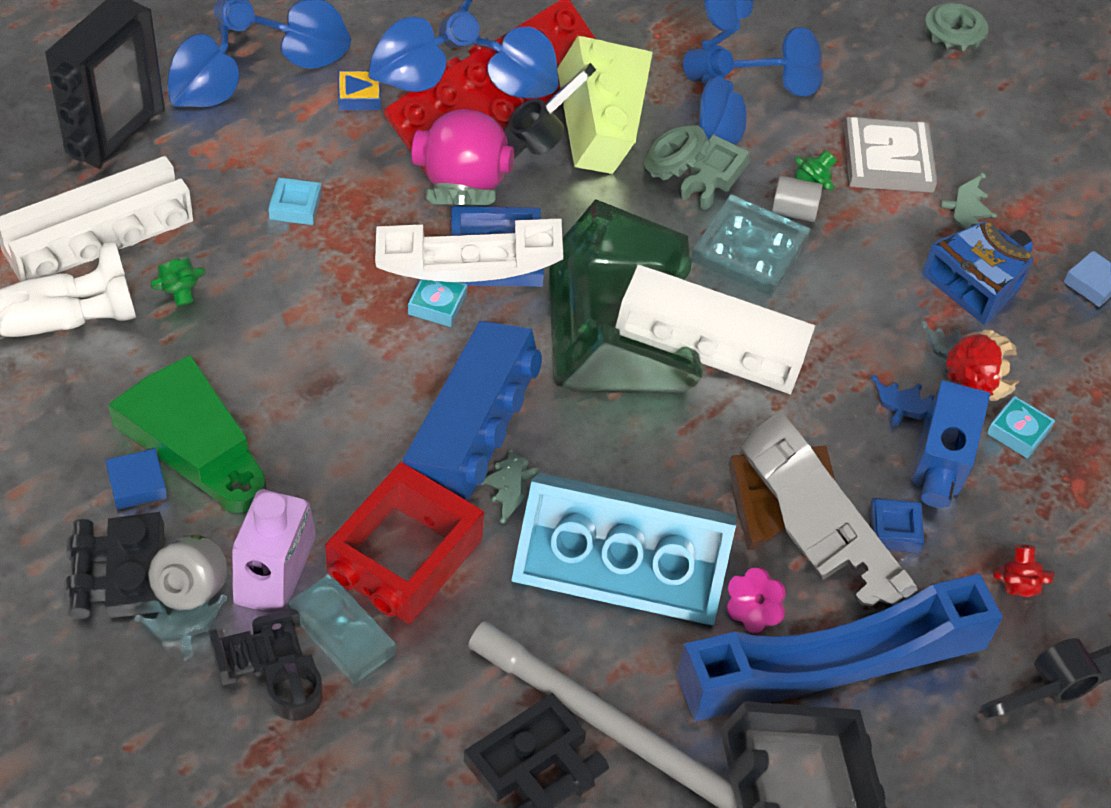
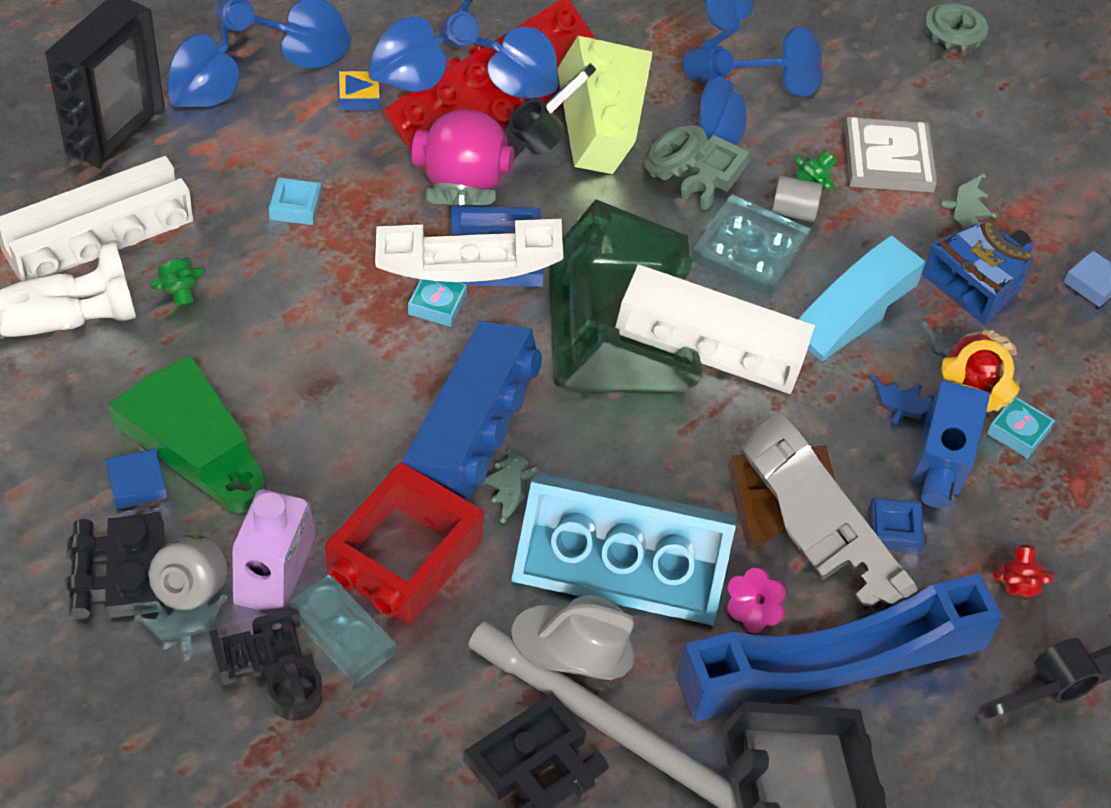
none -> light grey piece [511,595,634,680]
none -> medium azure slope [798,235,925,362]
none -> yellow piece [941,339,1020,413]

